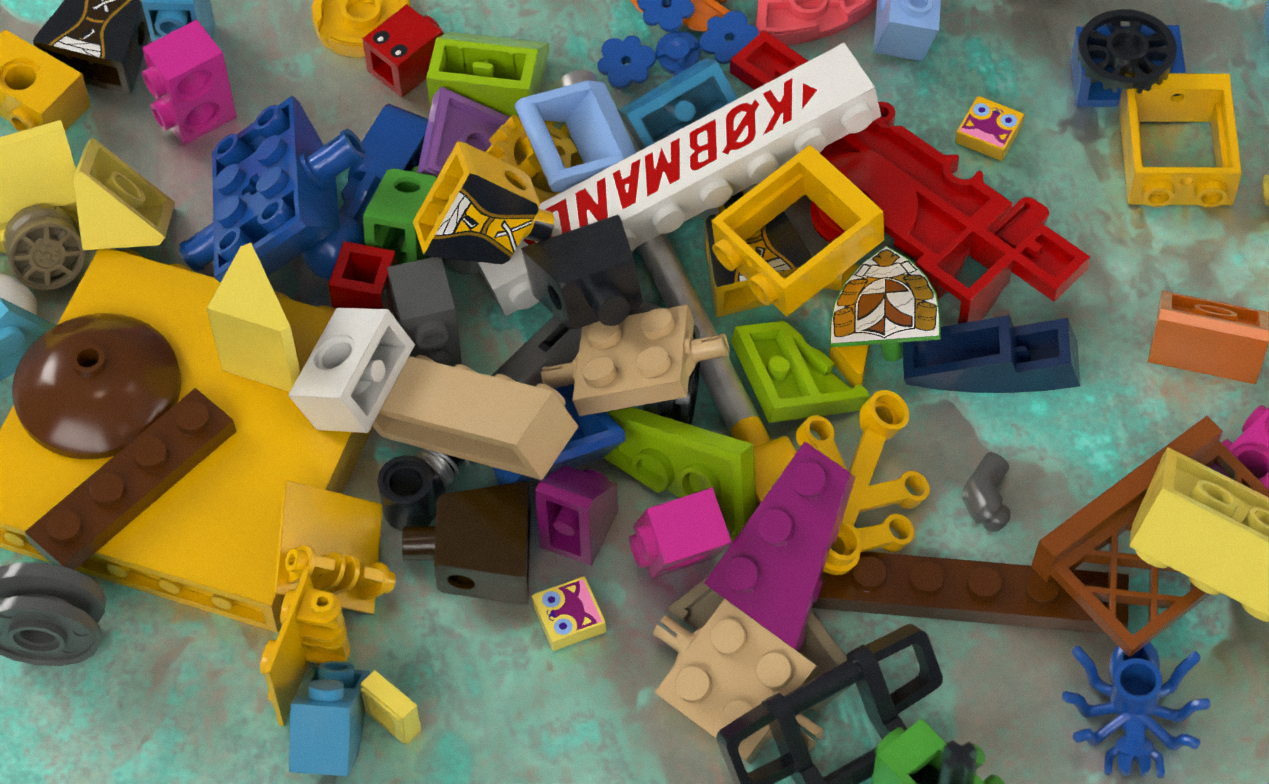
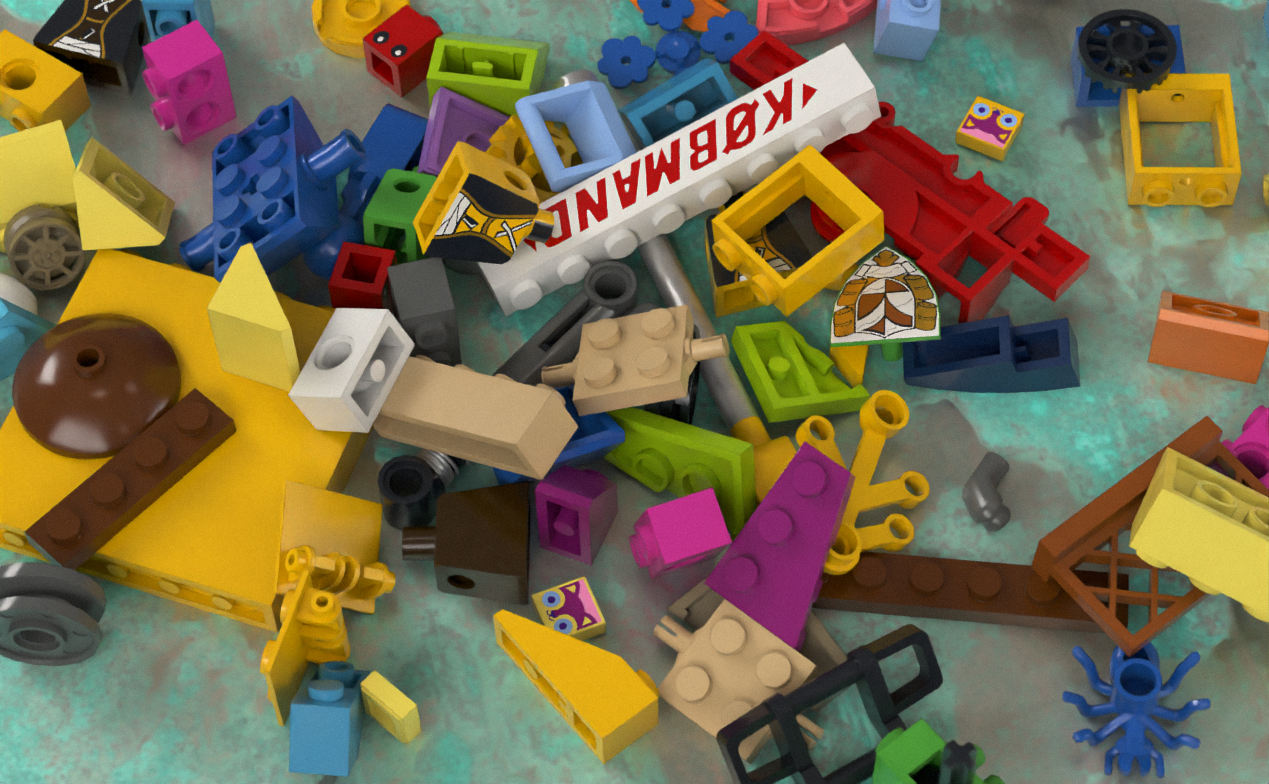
black torso [521,215,643,329] -> none
none -> yellow slope [493,609,660,764]

